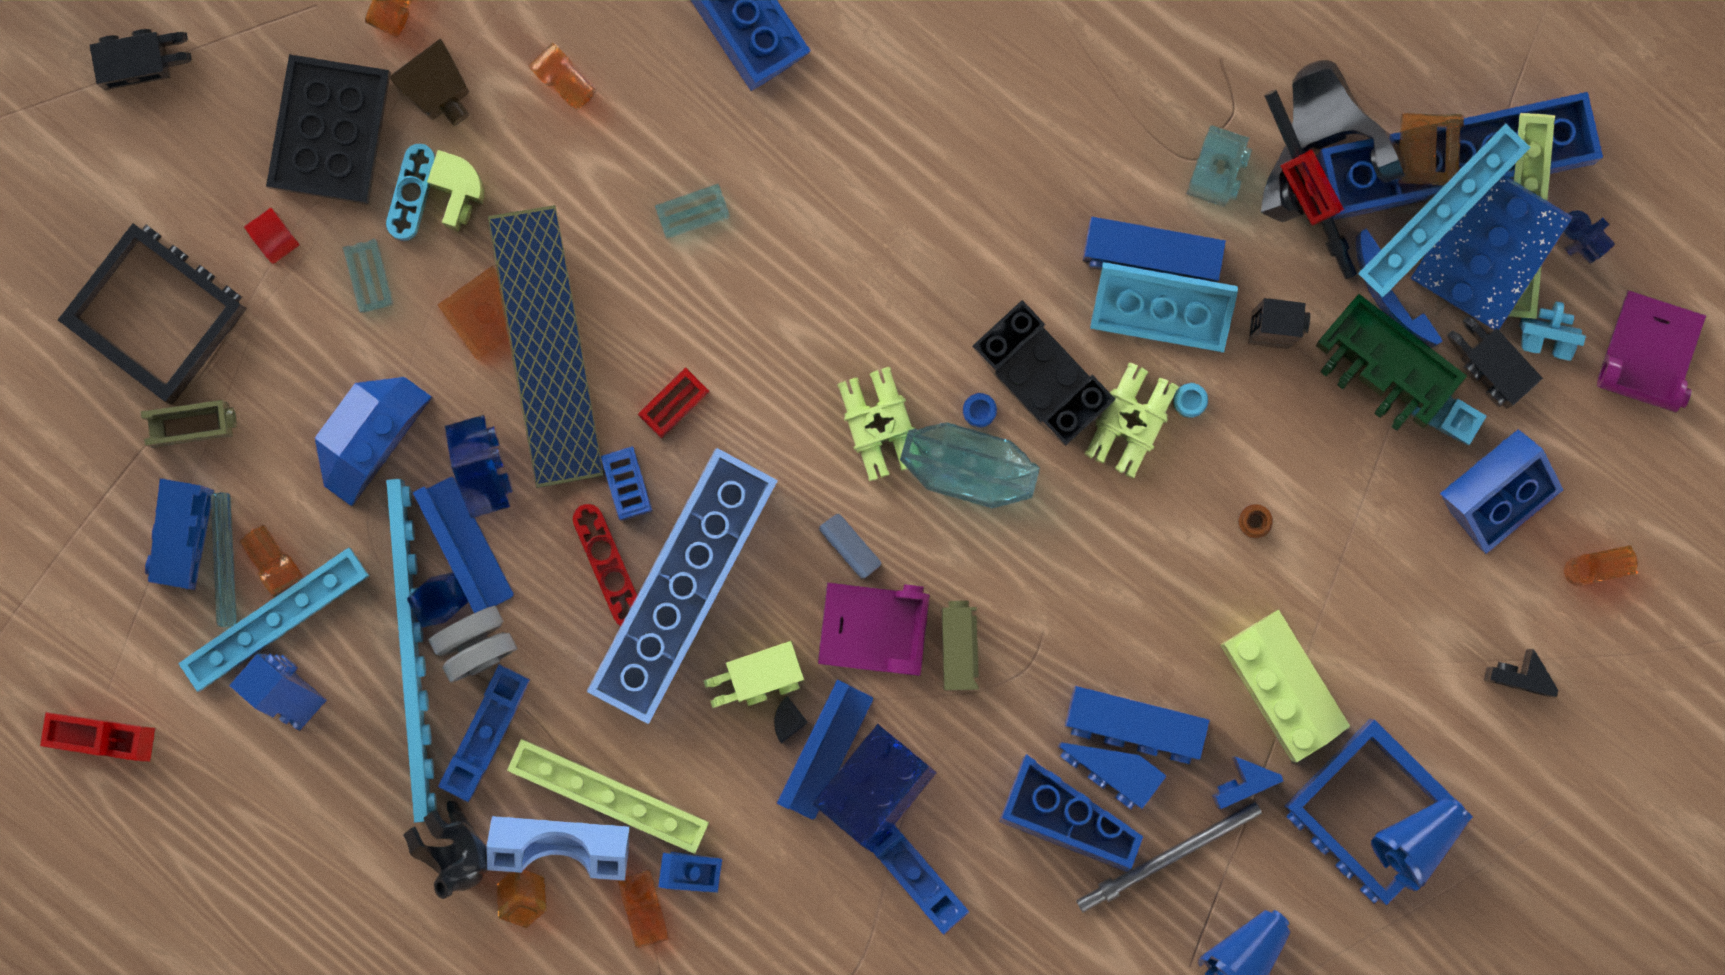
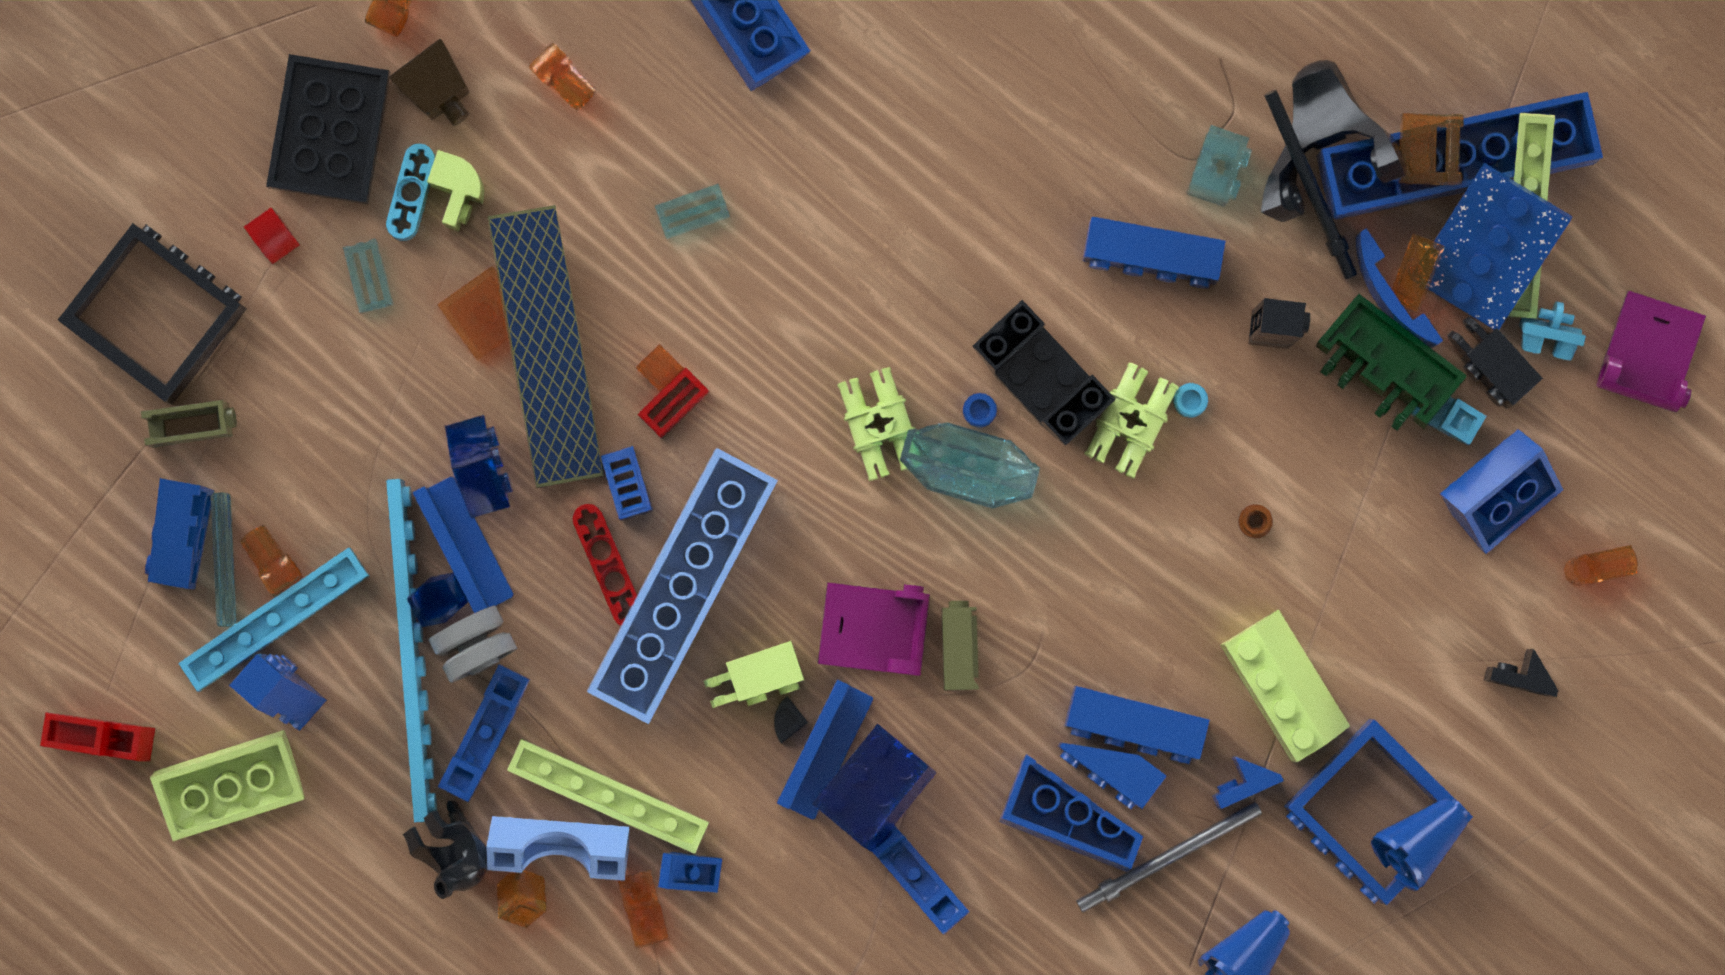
black hinge [89,29,192,90] -> none
blue wedge [315,377,433,506] -> none
sand blue slope [819,514,881,580] -> none
medium azure plate [1090,262,1238,352] -> none
red tile [1280,149,1344,226] -> none
medium azure plate [1358,124,1531,297] -> none
clear blue hips [1563,210,1615,264] -> none
none -> yellowish green slope [150,730,305,841]
none -> clear orange plate [635,344,684,392]
none -> clear orange slope [1391,233,1445,312]

